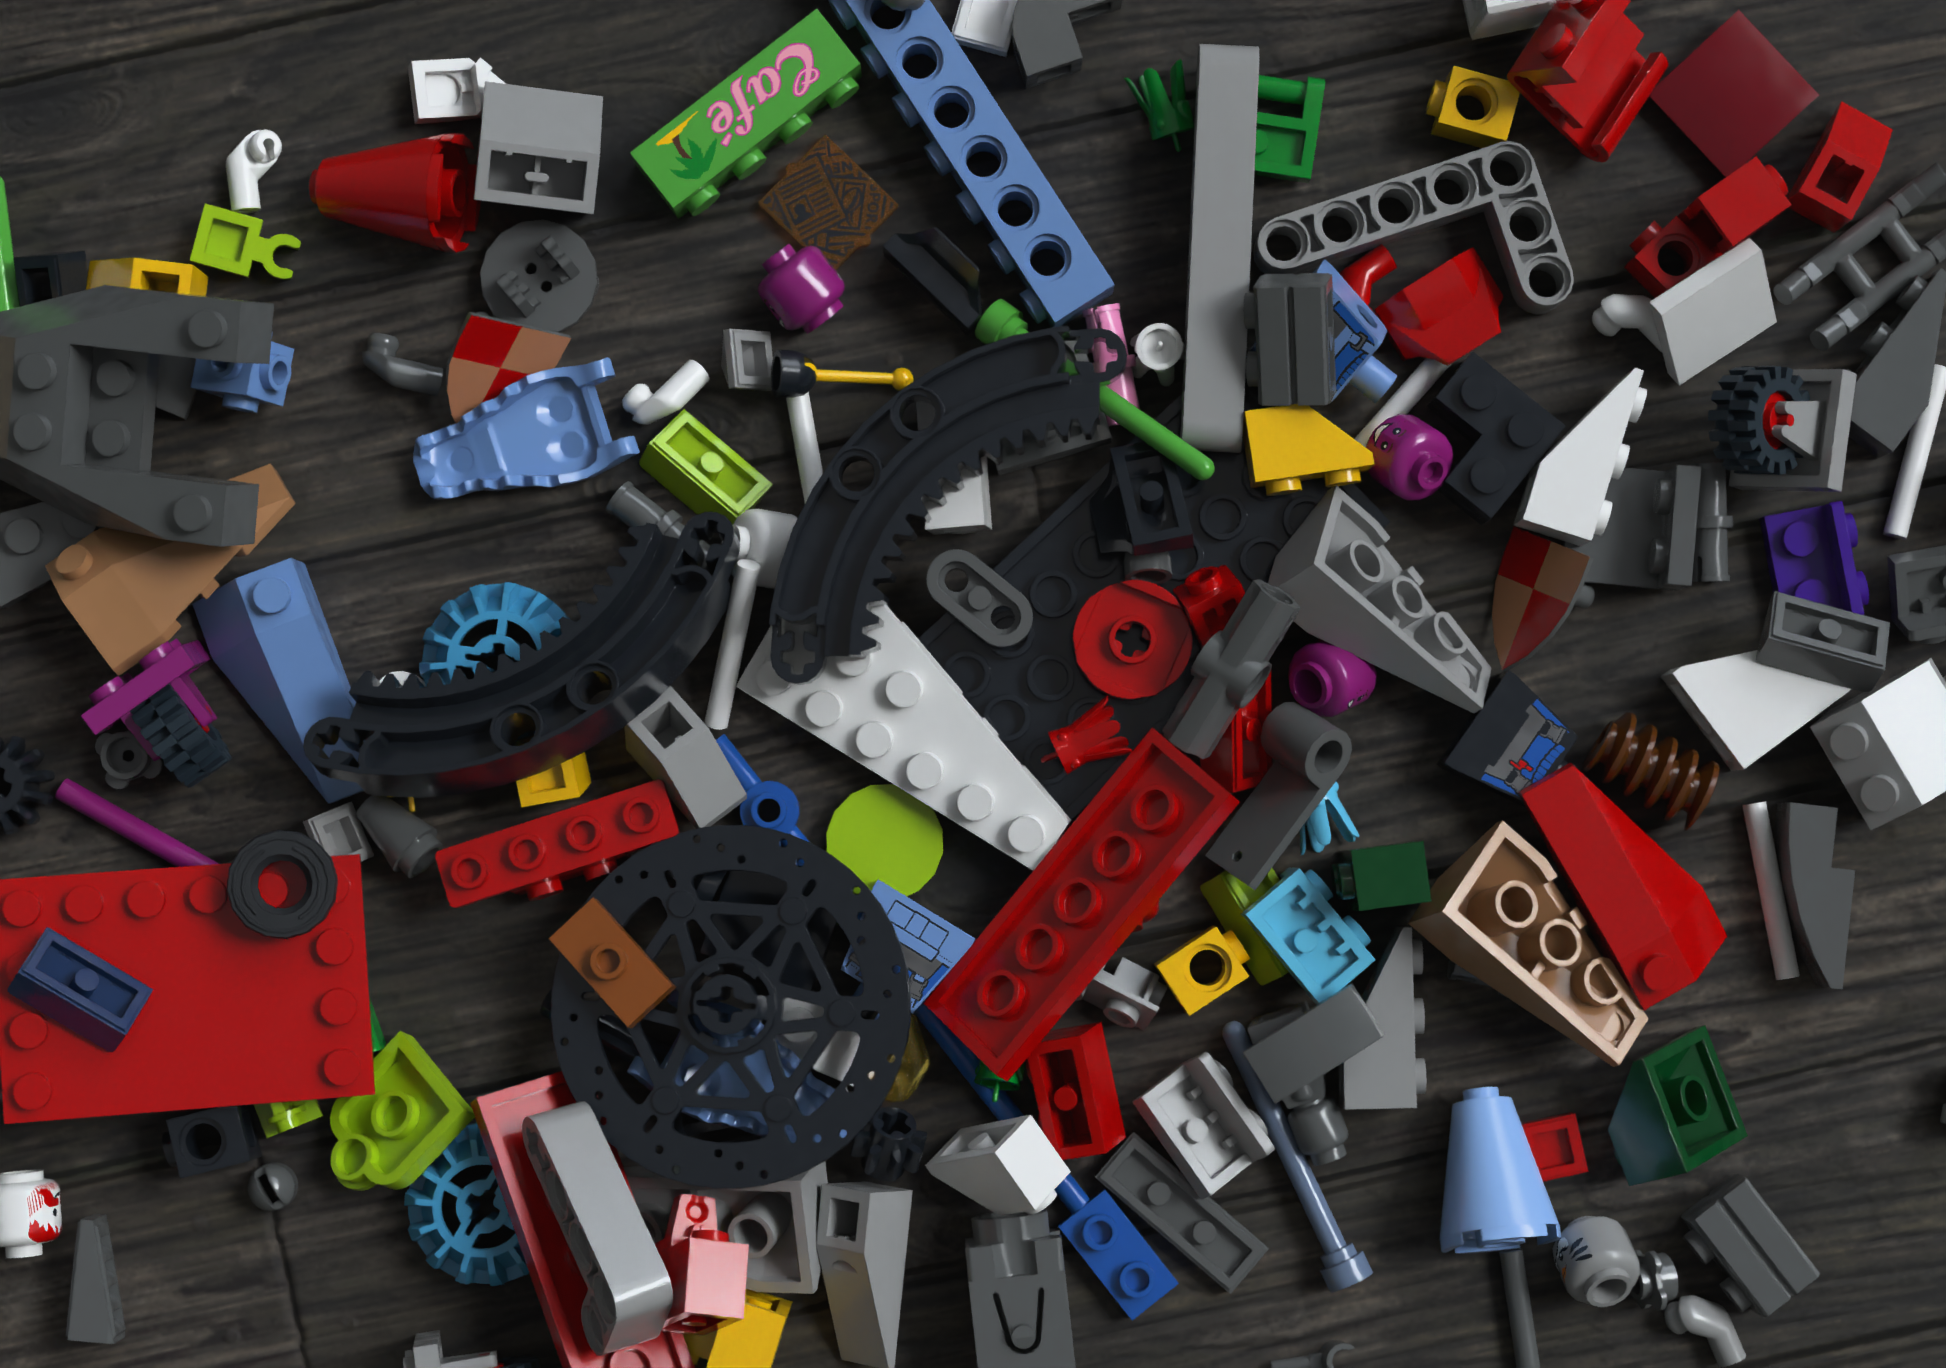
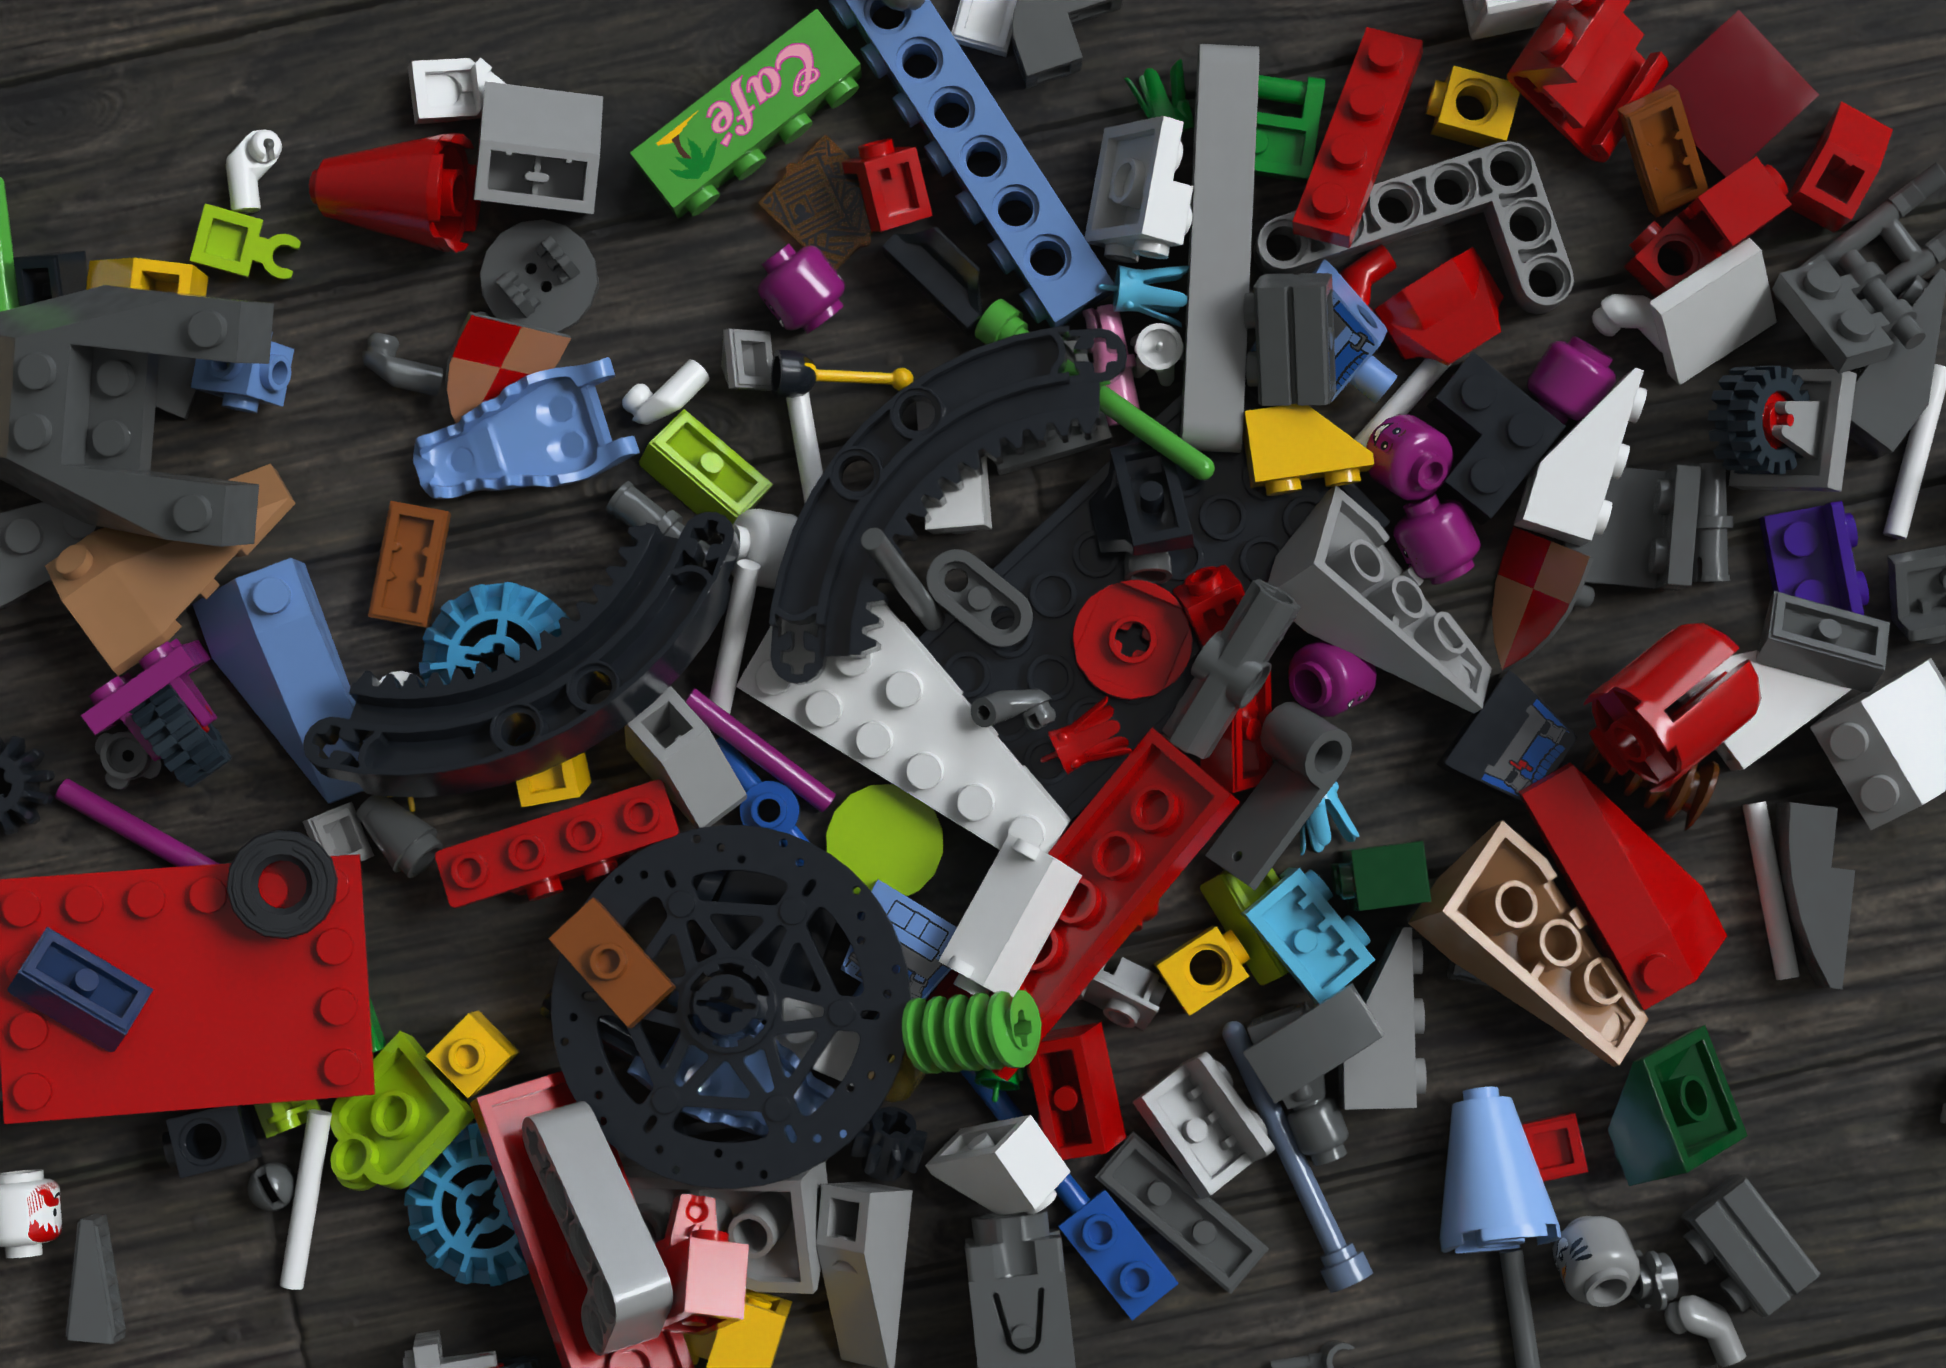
none -> white bar [280,1109,332,1290]
none -> dark orange plate [368,501,451,628]
none -> yellow brick [426,1010,520,1098]
none -> magenta bar [684,688,836,813]
none -> red bracket [842,138,933,232]
none -> dark grey bar [861,528,945,631]
none -> bright green piece [902,990,1042,1074]
none -> white brick [938,834,1082,997]
none -> dark grey arm [971,689,1056,731]
none -> white plate [1084,116,1193,263]
none -> medium azure piece [1098,265,1190,328]
none -> red plate [1292,27,1423,249]
none -> magenta head [1393,493,1481,585]
none -> magenta head [1527,336,1616,425]
none -> red cylinder [1584,623,1762,792]
none -> dark orange plate [1617,84,1709,217]
none -> dark grey plate [1772,249,1926,374]

